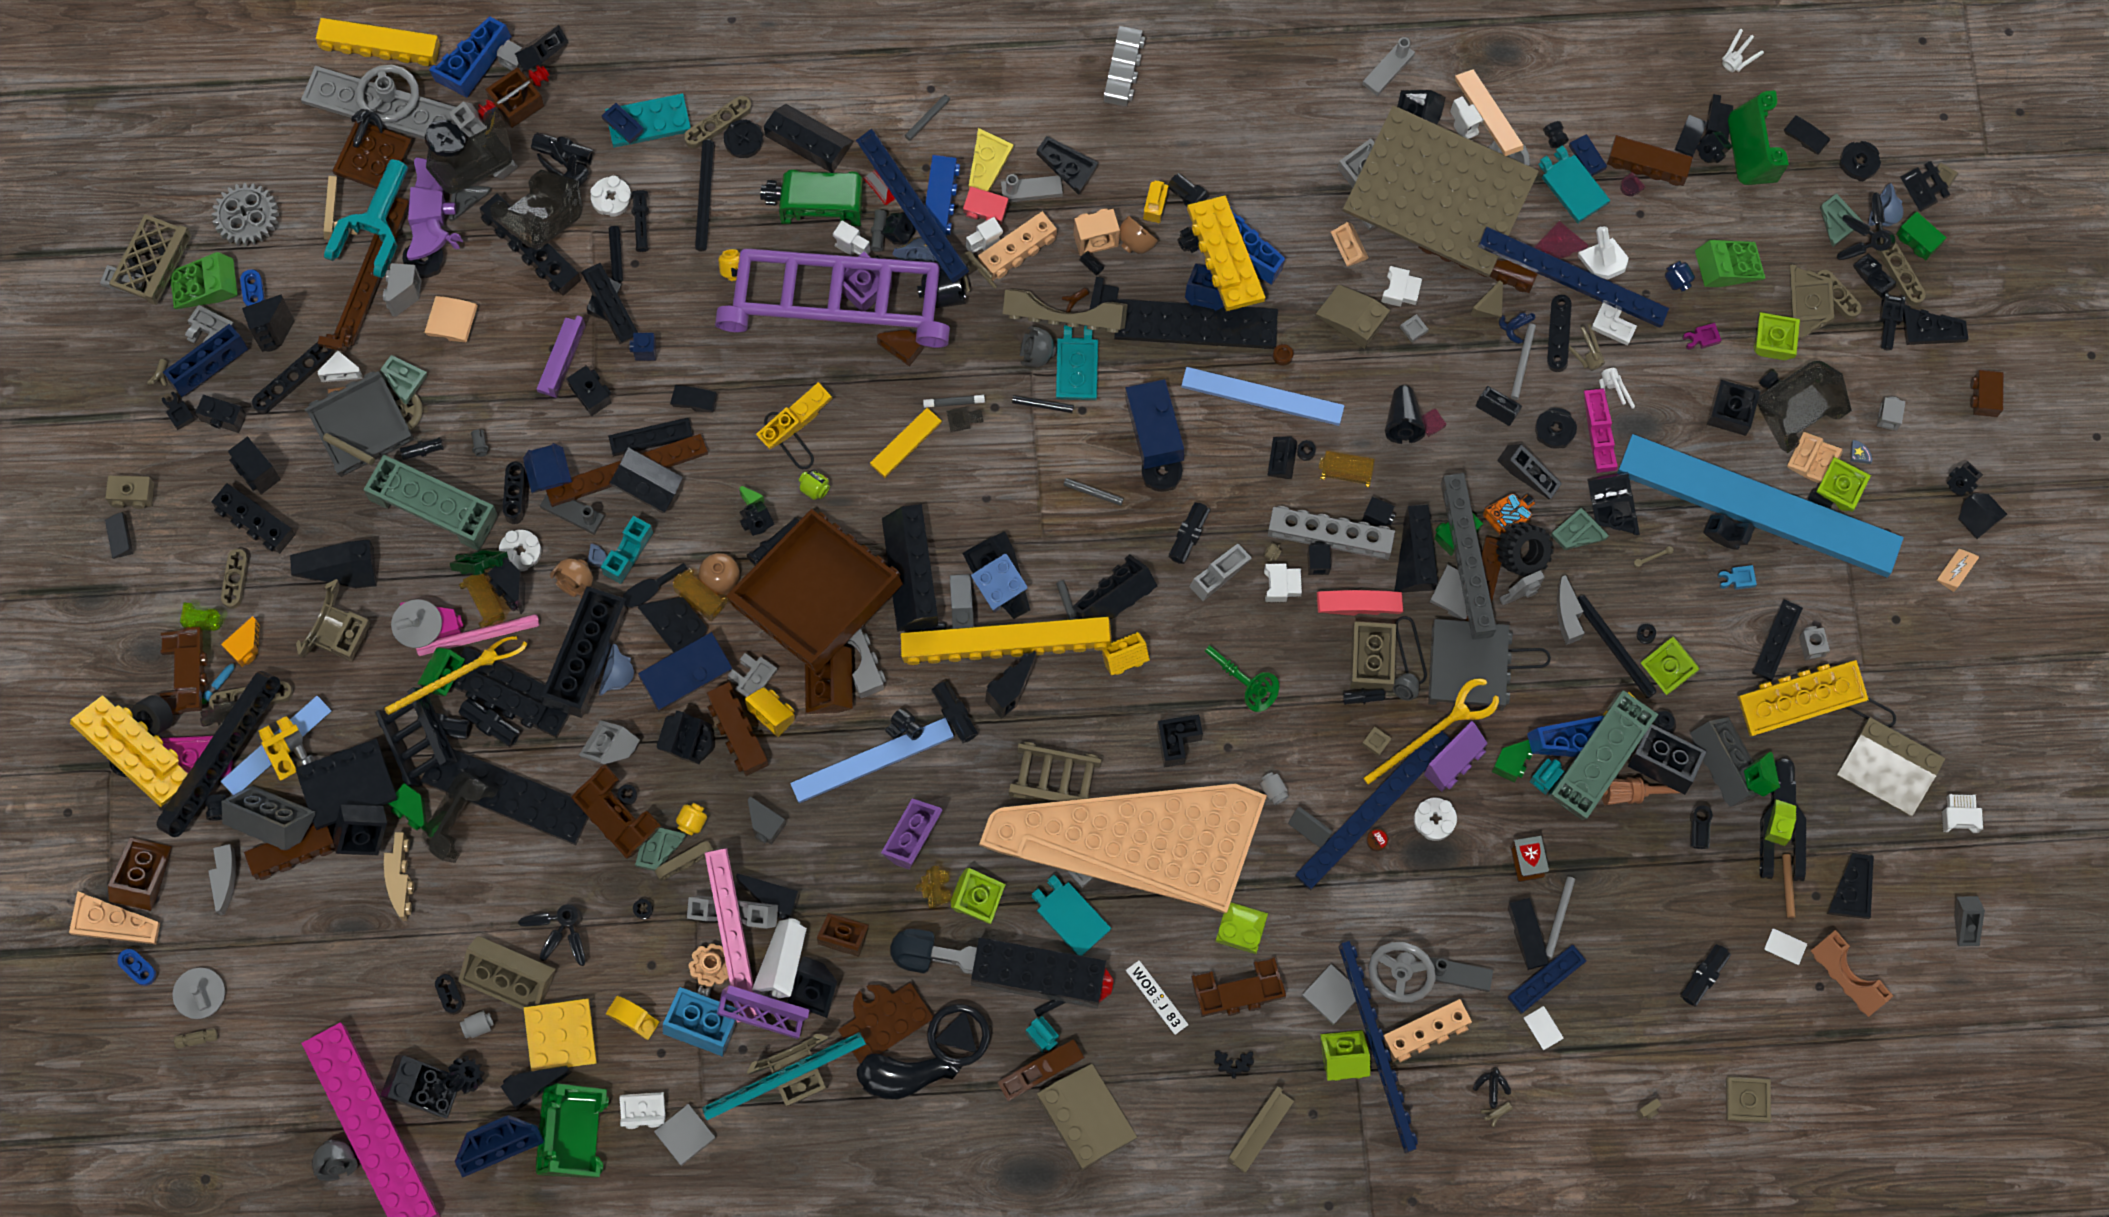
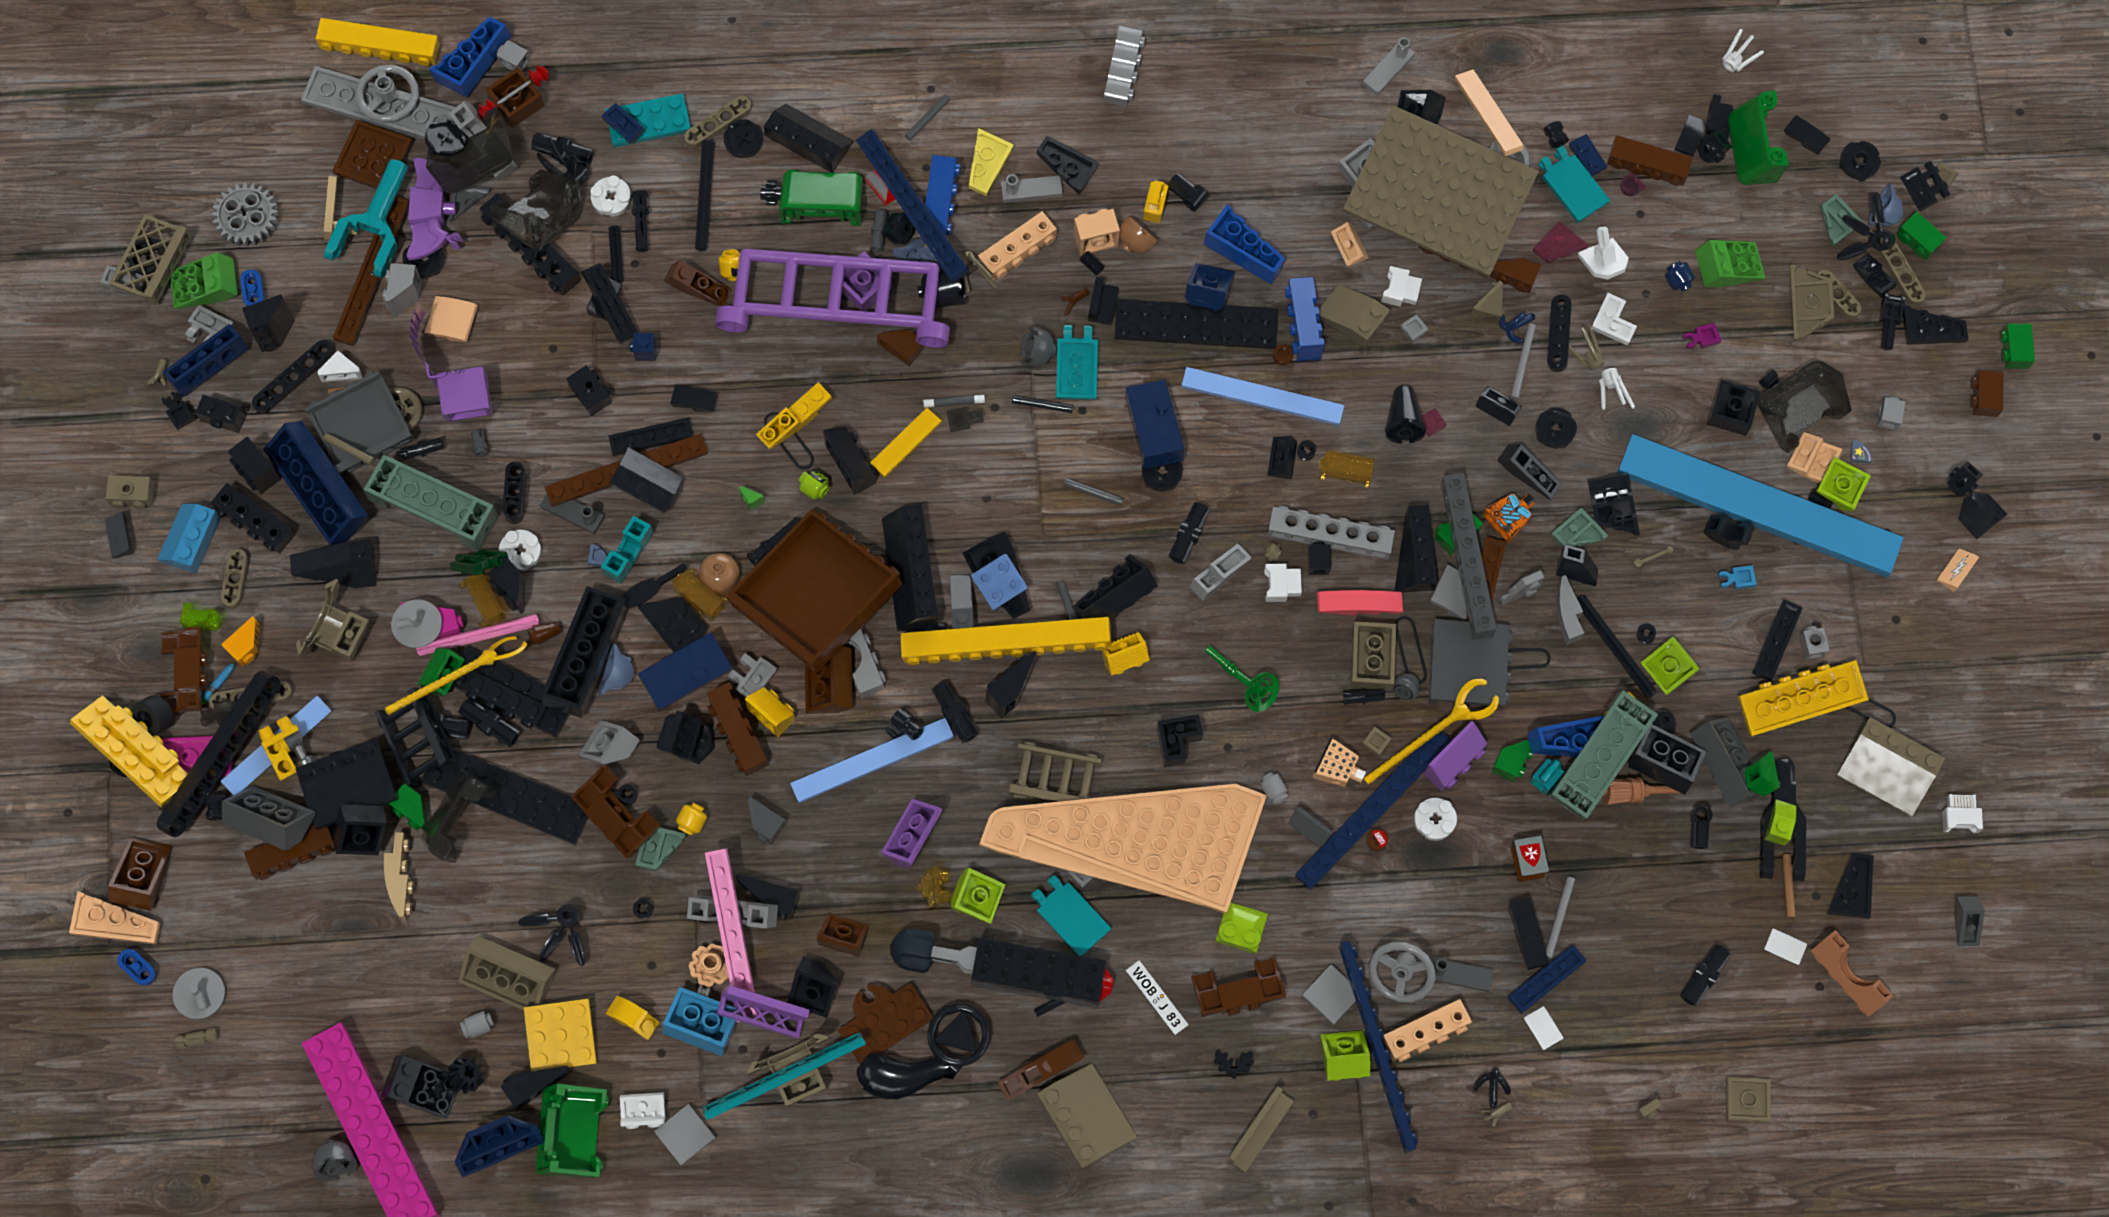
light grey slope [208,844,236,916] -> none
reddish brown bracket [318,328,352,352] -> none
black piece [351,109,383,148] -> none
sand green wing [380,355,427,405] -> none
black beam [435,974,464,1015] -> none
black slope [515,25,568,71] -> none
dark blue slope [523,443,572,493] -> none
medium lavender fence [537,316,586,398] -> none
medium nougat cylinder [550,559,593,598] -> none
dark tan beam [654,841,714,881] -> none
black brick [739,501,775,536] -> none
white slope [752,918,807,999] -> none
white piece [833,220,871,256] -> none
coral brick [963,186,1009,225] -> none
white piece [966,217,1003,253] -> none
dark tan arch [1003,289,1128,333] -> none
teal brick [1025,1016,1059,1053] -> none
black gear [1177,227,1199,253] -> none
yellow plate [1187,195,1266,311] -> none
black brick [1362,496,1396,527] -> none
white piece [1450,96,1484,139] -> none
dark blue plate [1478,227,1669,328] -> none
black tyre [1496,522,1554,577] -> none
dark pink slope [1584,389,1618,473] -> none
lime slope [1754,312,1800,360] -> none
none -> dark azure slope [157,504,221,574]
none -> dark blue brick [263,421,368,545]
none -> medium lavender piece [409,303,493,422]
none -> reddish brown cone [528,622,561,645]
none -> reddish brown slope [664,260,731,307]
none -> black slope [823,427,877,495]
none -> wedge [1285,277,1325,361]
none -> light nougat torso [1312,738,1366,787]
none -> black slope [1556,544,1598,587]
none -> green brick [2000,324,2035,369]

